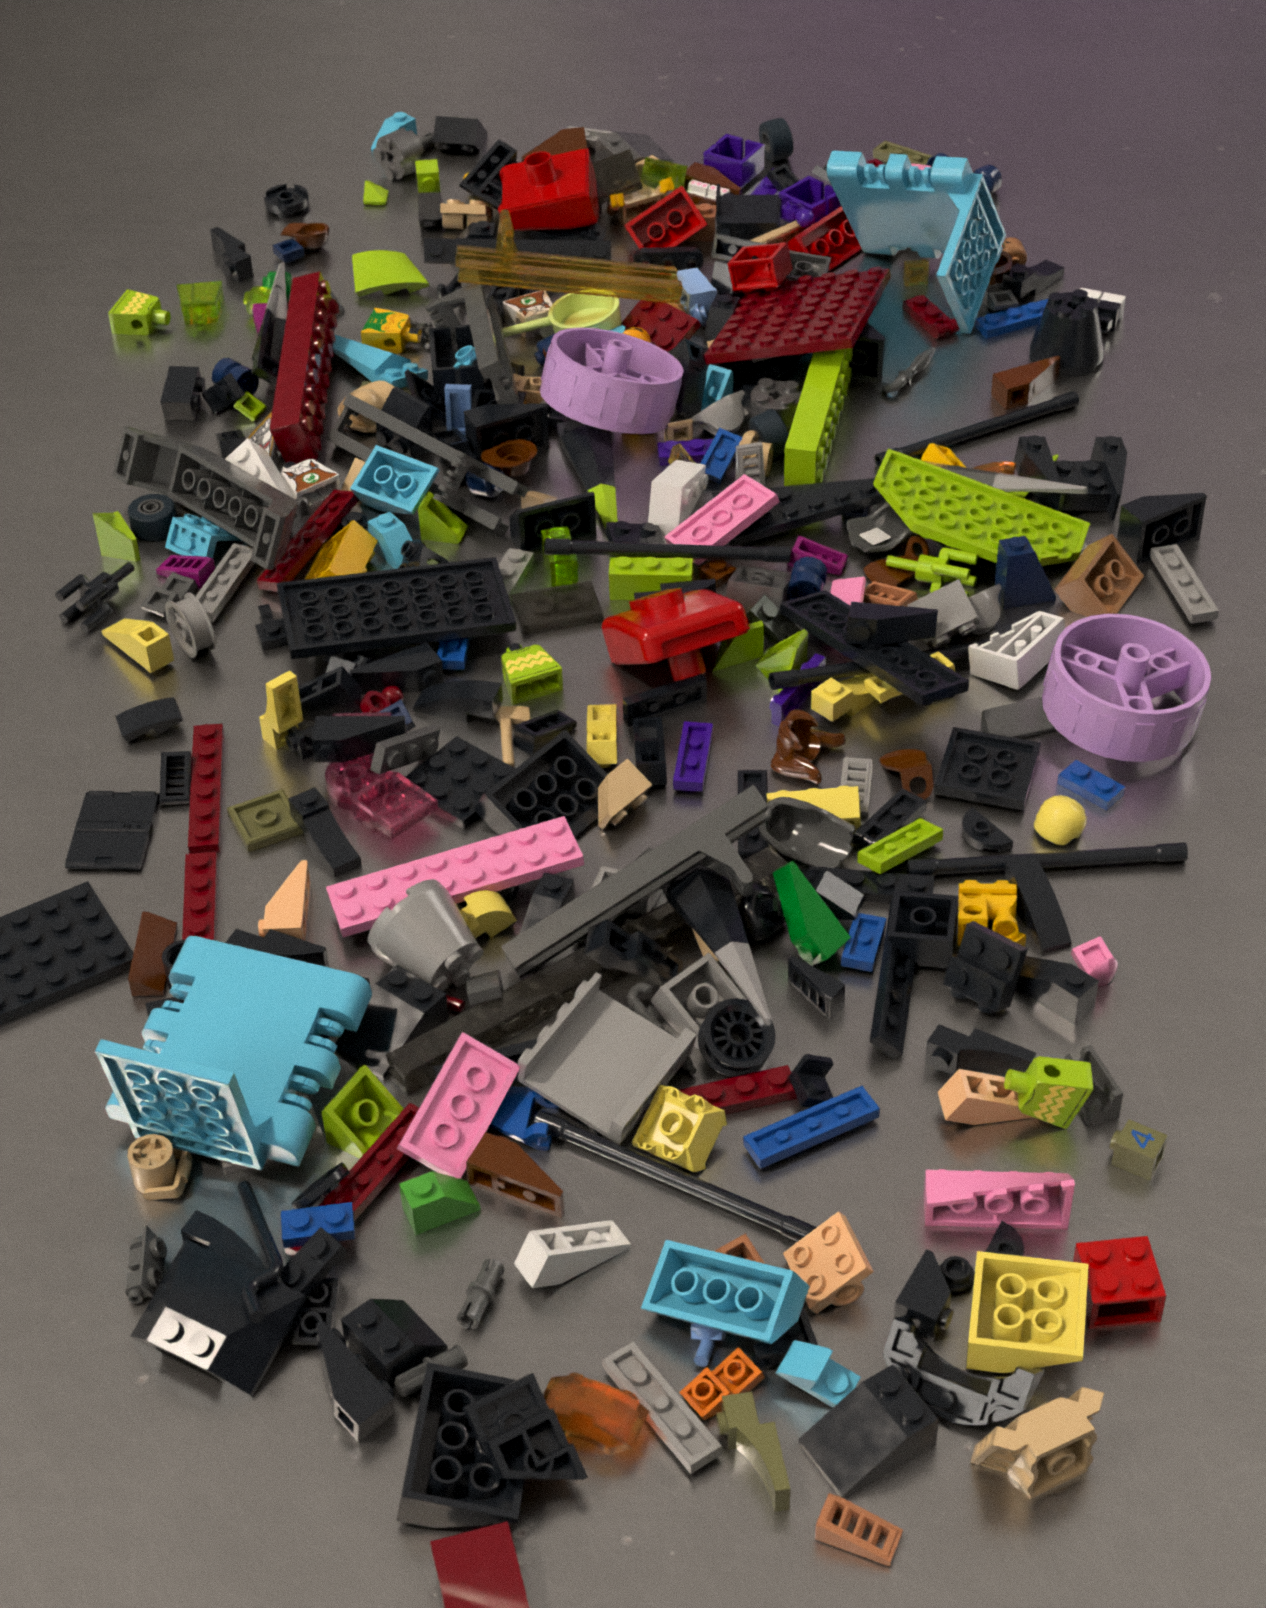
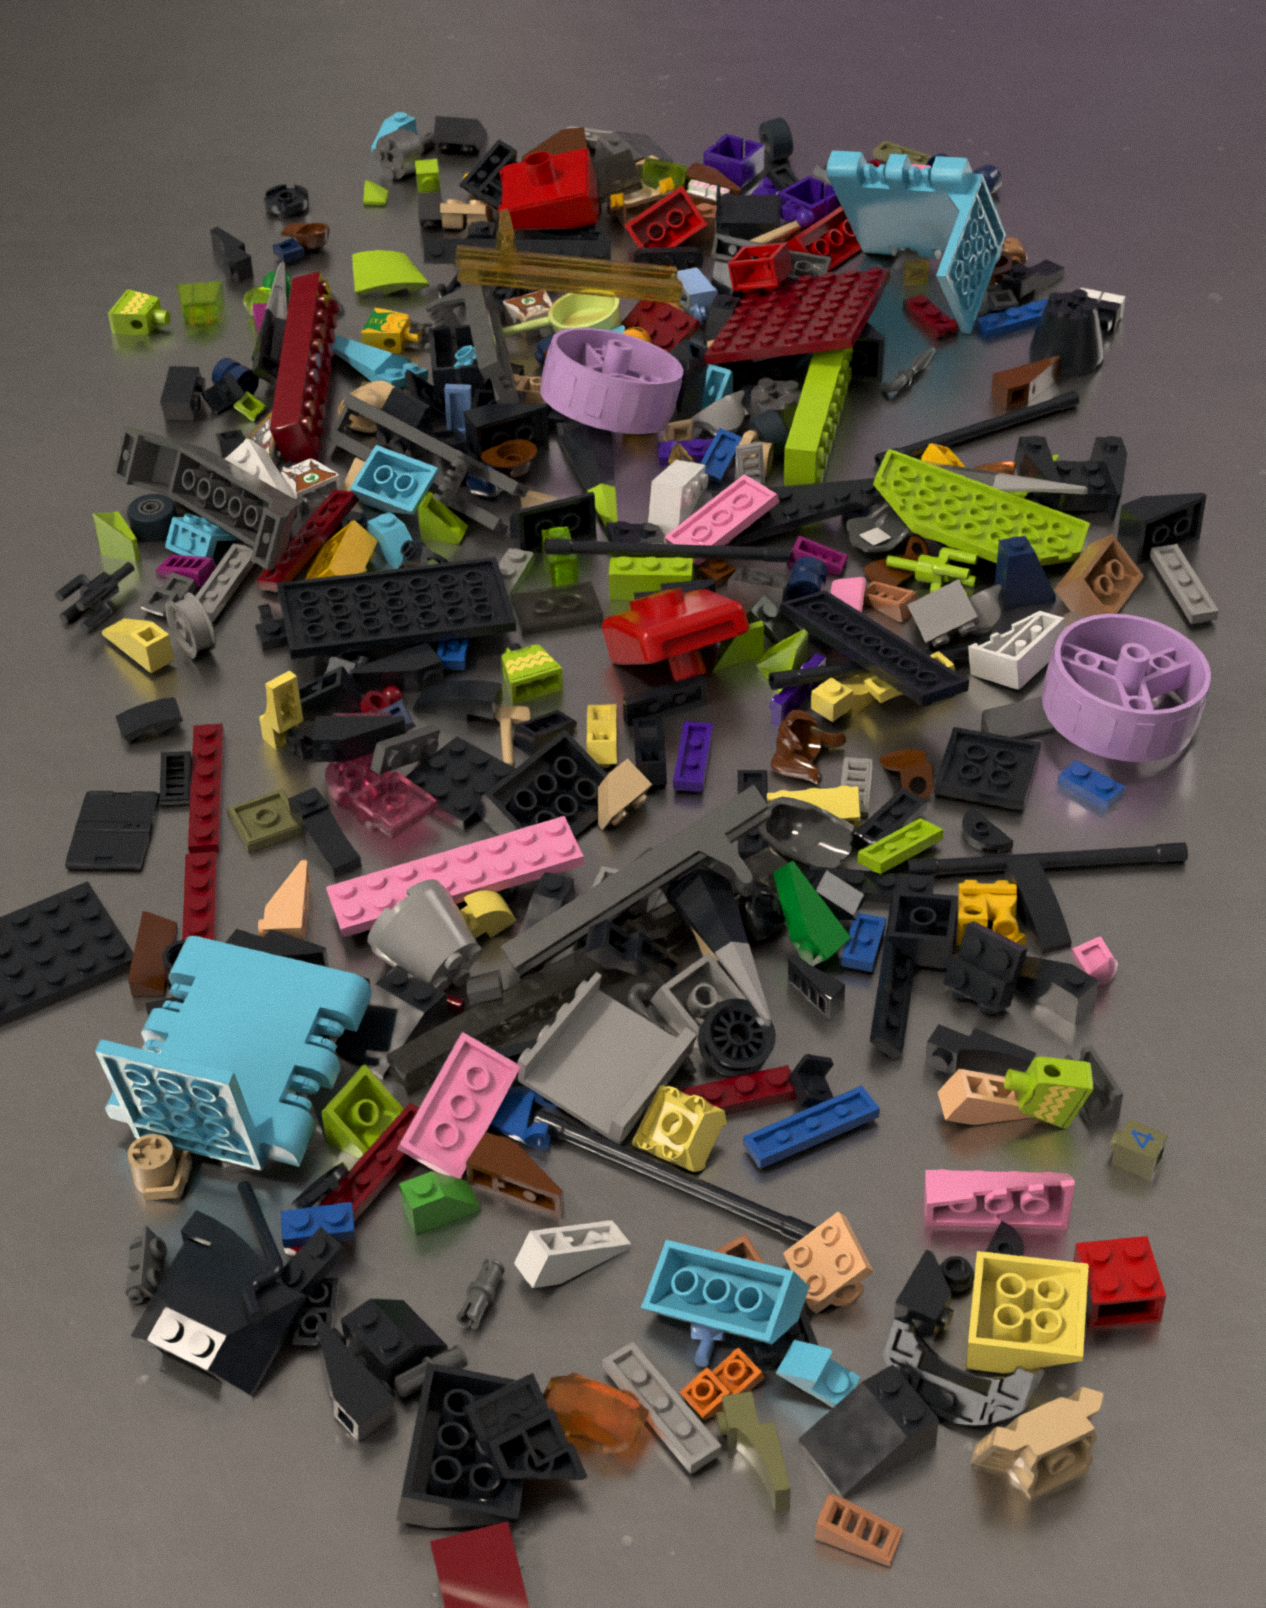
black slope [846,601,938,646] -> none
light yellow hair [1034,795,1087,846] -> none

